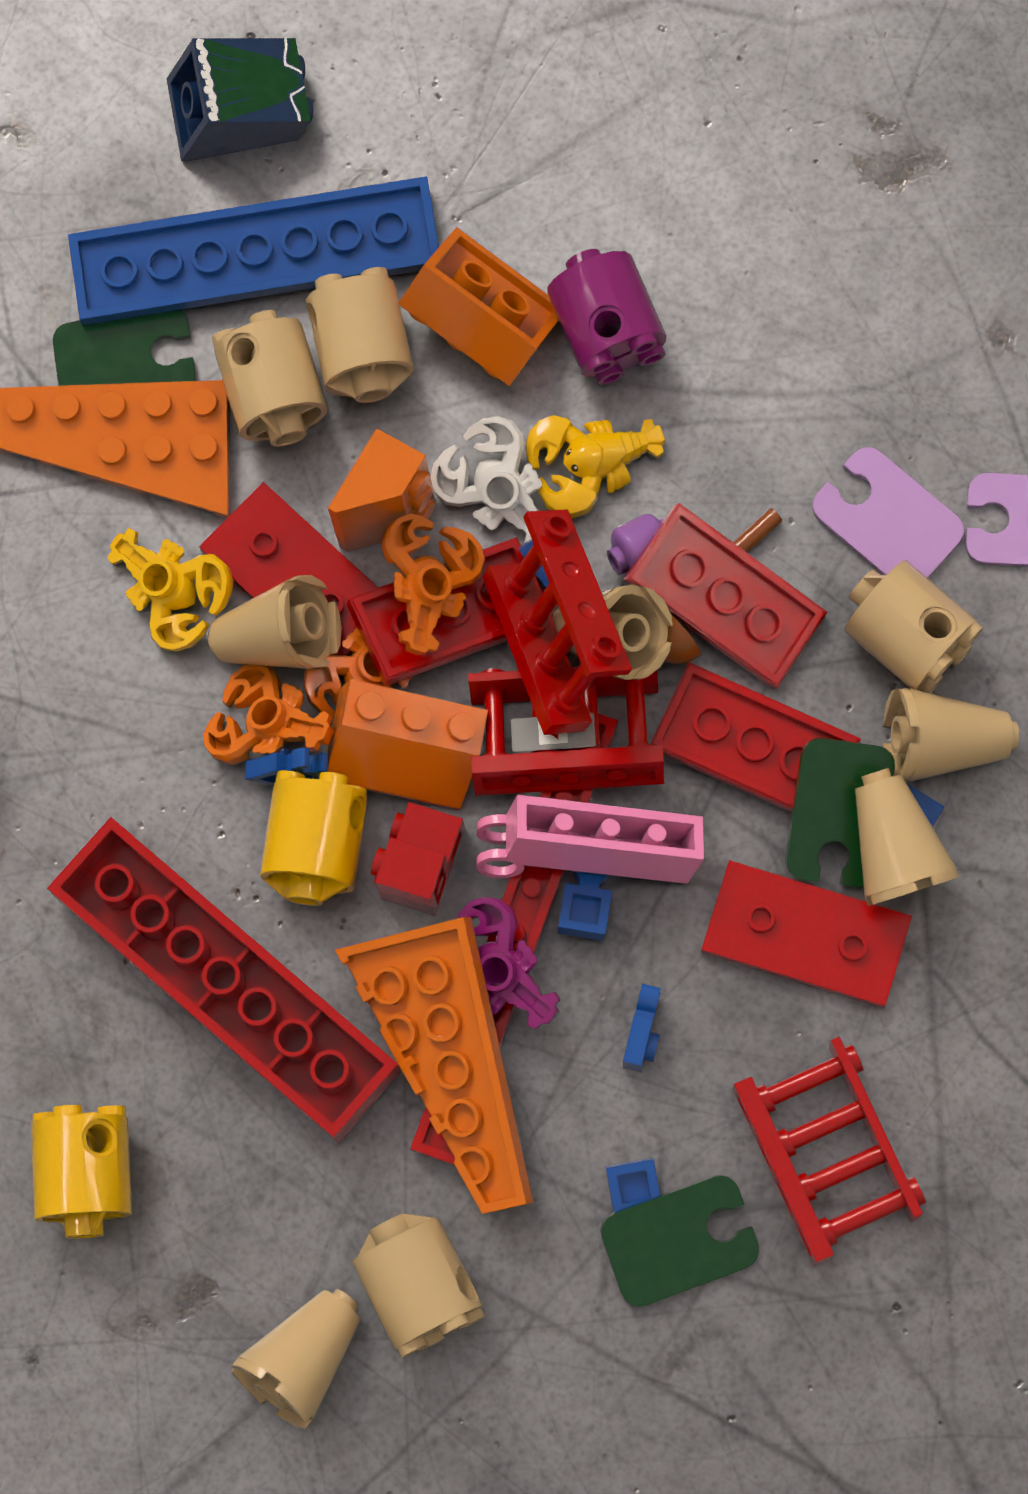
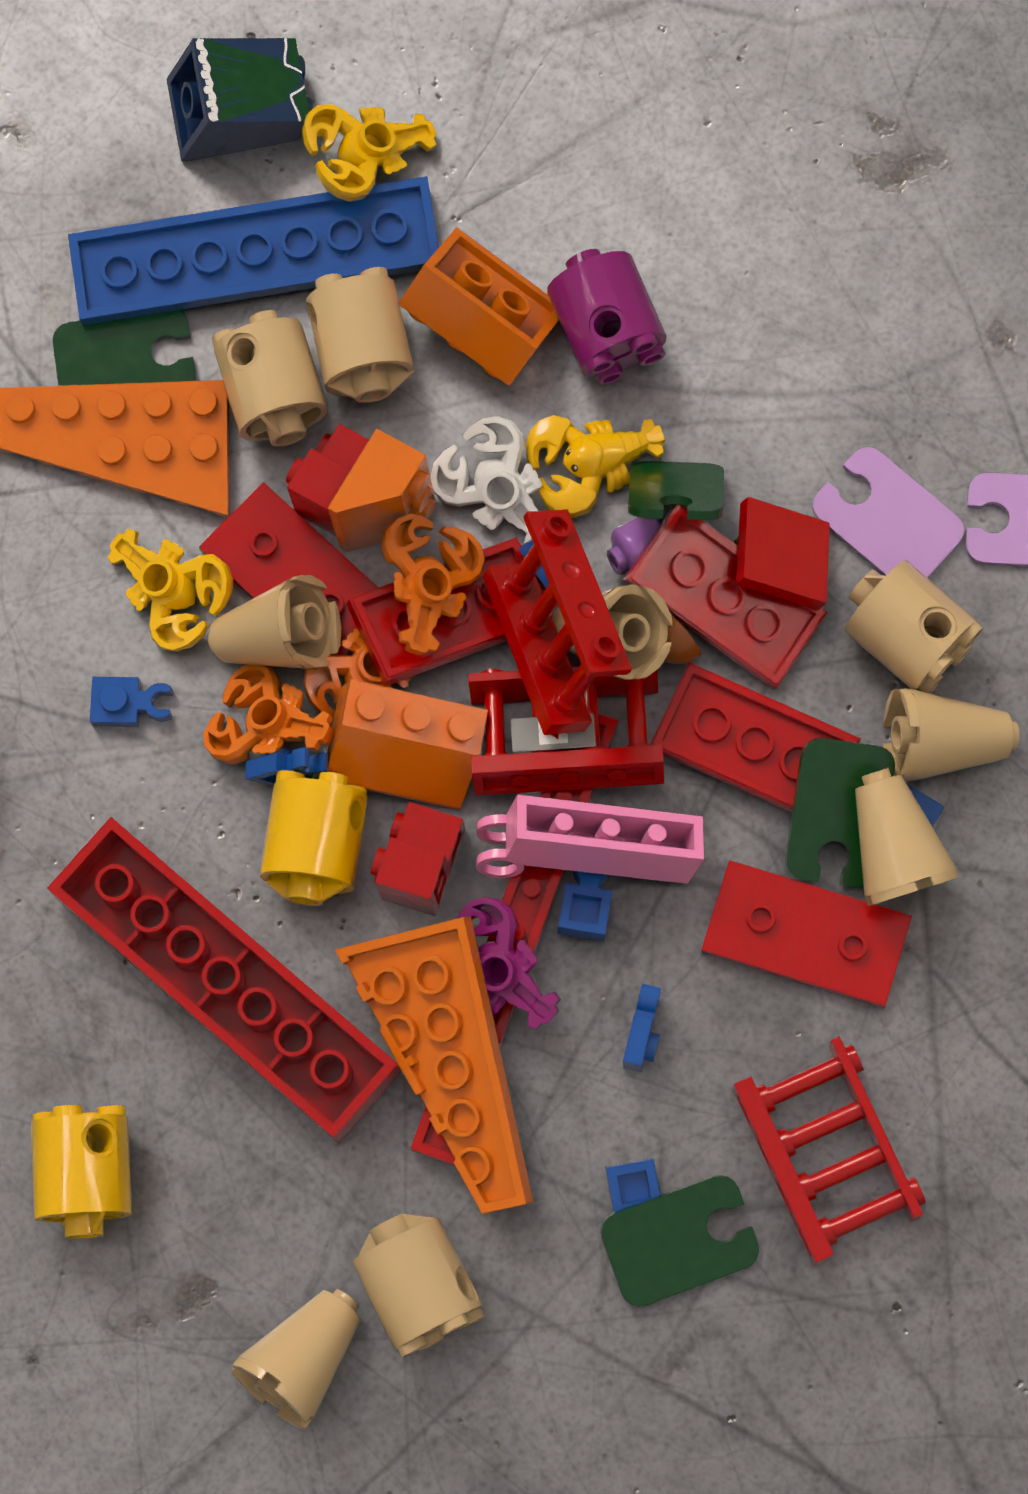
none -> blue plate [90,676,173,727]
none -> red brick [286,423,369,536]
none -> yellow animal [302,104,437,202]
none -> dark green piece [628,461,724,520]
none -> red tile [736,496,830,610]

